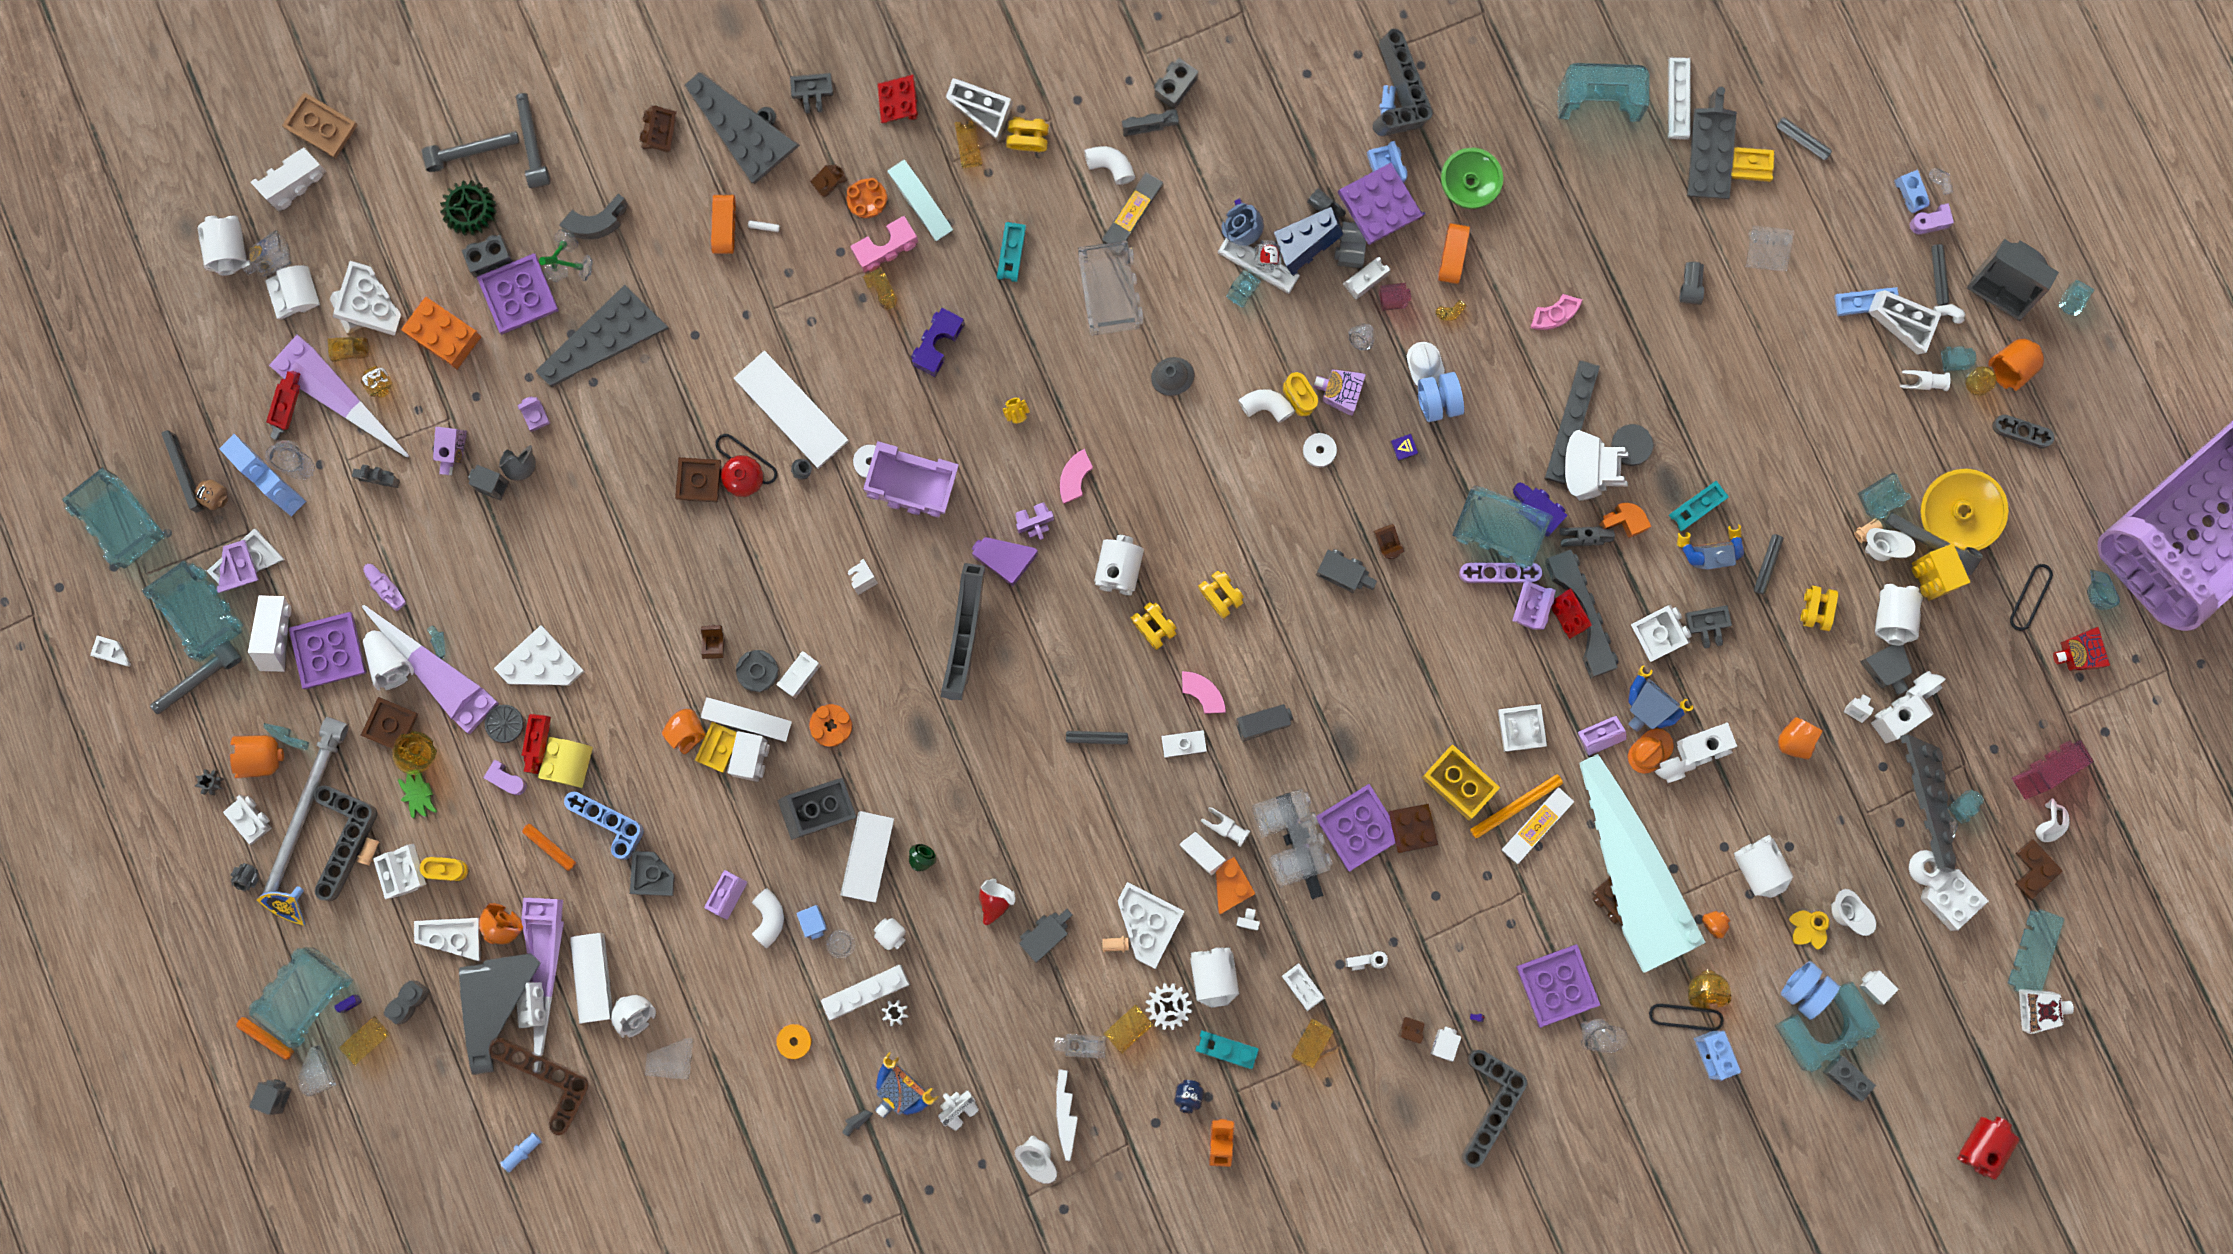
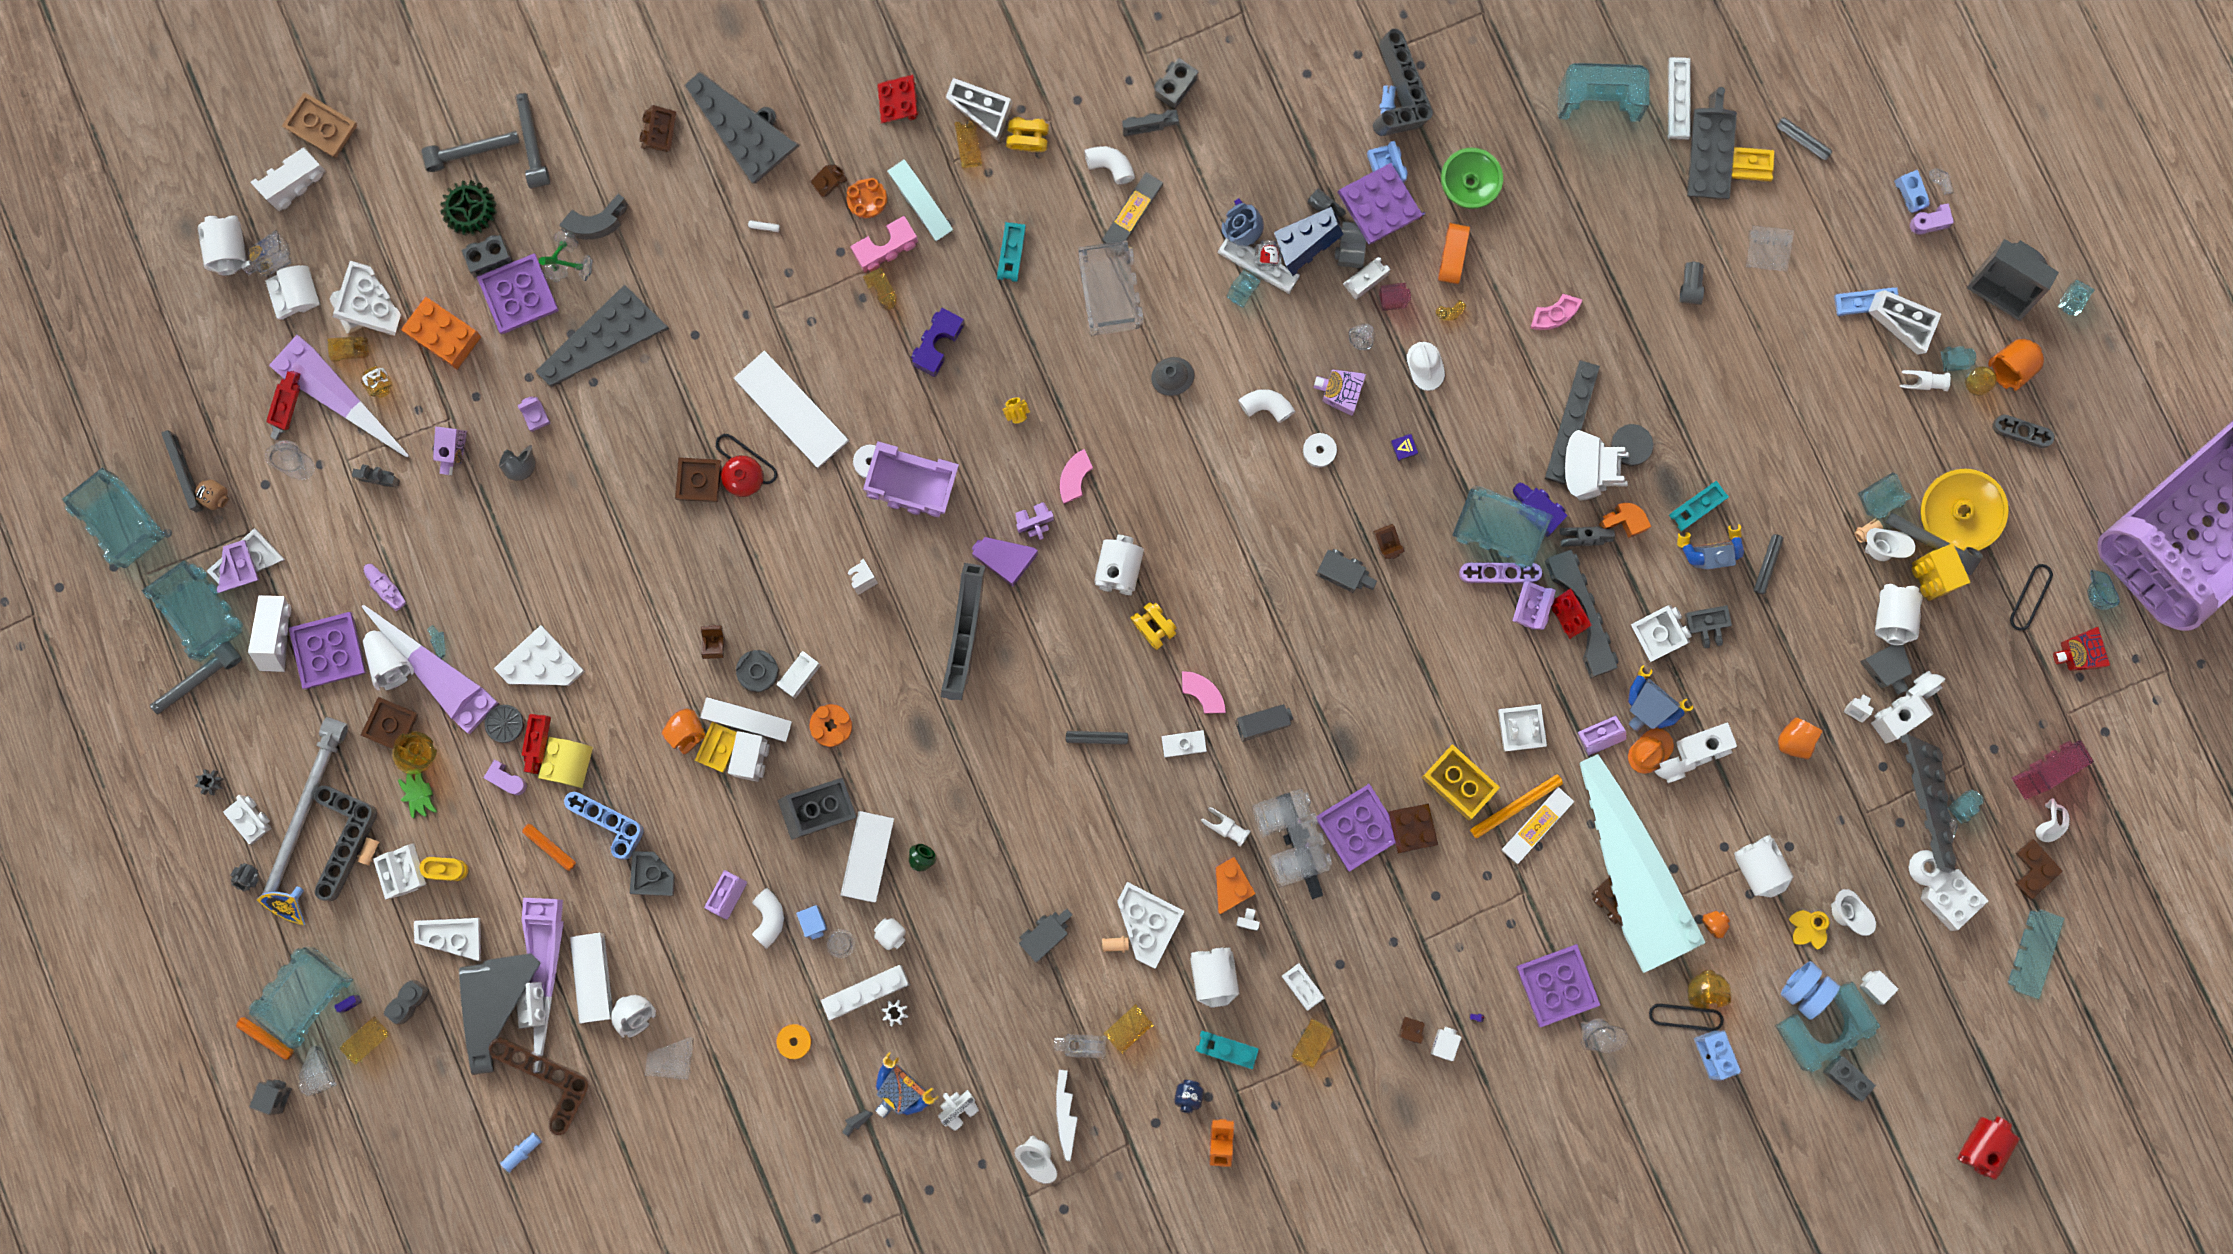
white tile [90,636,131,667] -> none
light blue arch [219,434,306,516] -> none
orange cylinder [230,735,284,779] -> none
clear light blue slope [263,723,309,750] -> none
dark grey brick [468,465,509,501] -> none
orange cylinder [479,903,523,944] -> none
orange beam [711,195,736,254] -> none
dark grey hinge [790,73,833,113] -> none
dark grey plate [791,459,812,480] -> none
hat [979,879,1015,925] -> none
white gear [1146,983,1192,1030] -> none
white slope [1180,832,1226,876] -> none
yellow brick [1198,571,1244,619] -> none
yellow brick [1282,372,1318,417] -> none
white plate [1345,951,1388,971] -> none
light blue wheel [1418,372,1464,422] -> none
dark grey beam [1462,1050,1527,1168] -> none
yellow brick [1800,585,1838,631] -> none
dark grey axle [1931,244,1950,305] -> none
white arm [1933,304,1965,324] -> none
white torso [2019,989,2073,1034] -> none

